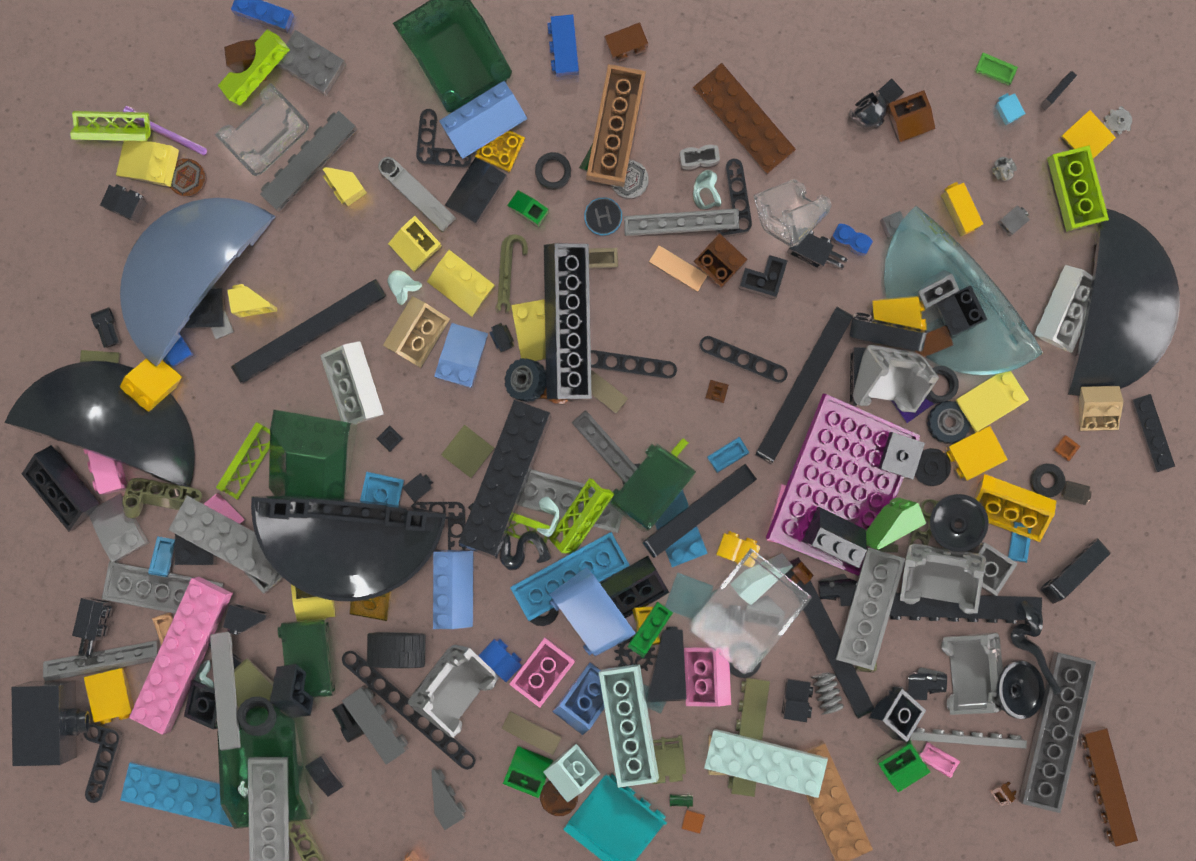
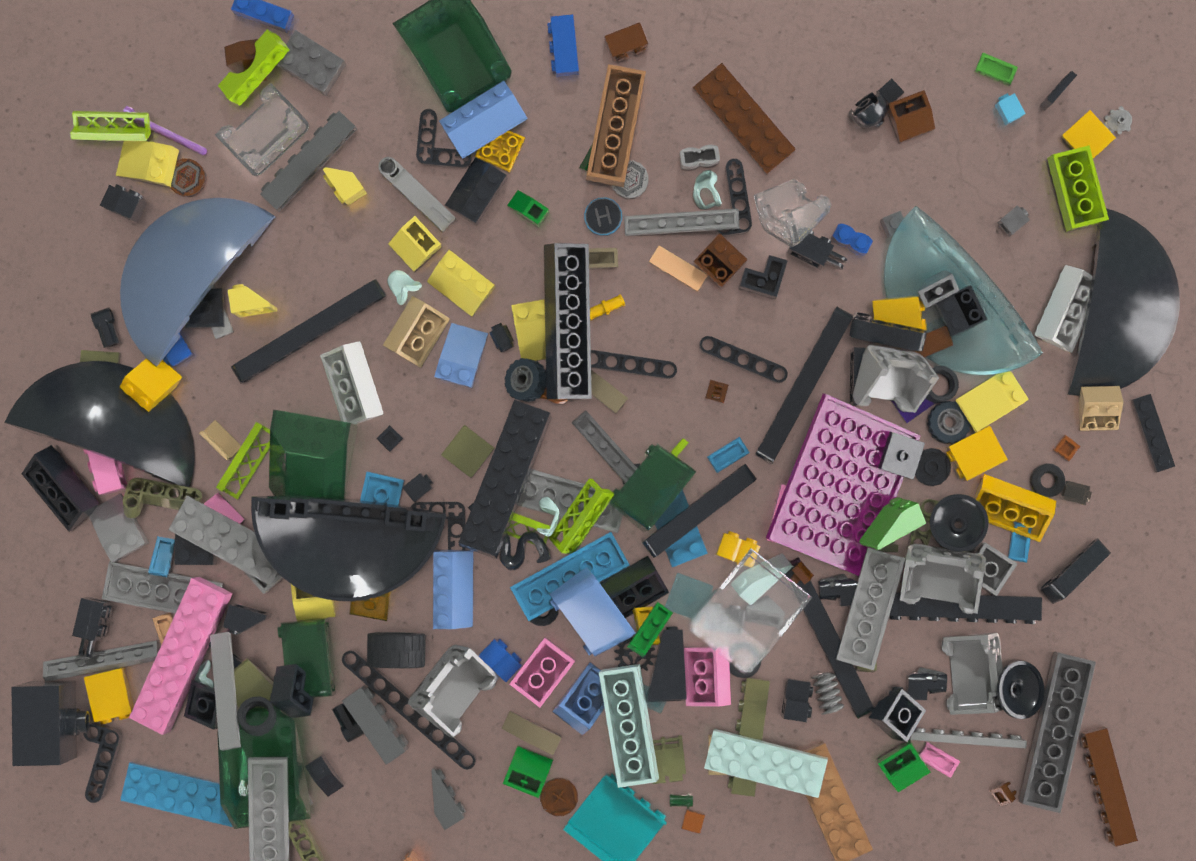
olive piece [495,234,528,313] -> none
black tyre [535,152,571,190] -> none
light aqua brick [544,744,600,802] -> none
black slope [802,506,867,568] -> none
yellow brick [941,182,983,237] -> none
light grey gear [992,157,1017,181] -> none
black animal [1011,601,1062,695] -> none
none -> tan panel [199,420,242,461]
none -> yellow pin [590,294,625,321]

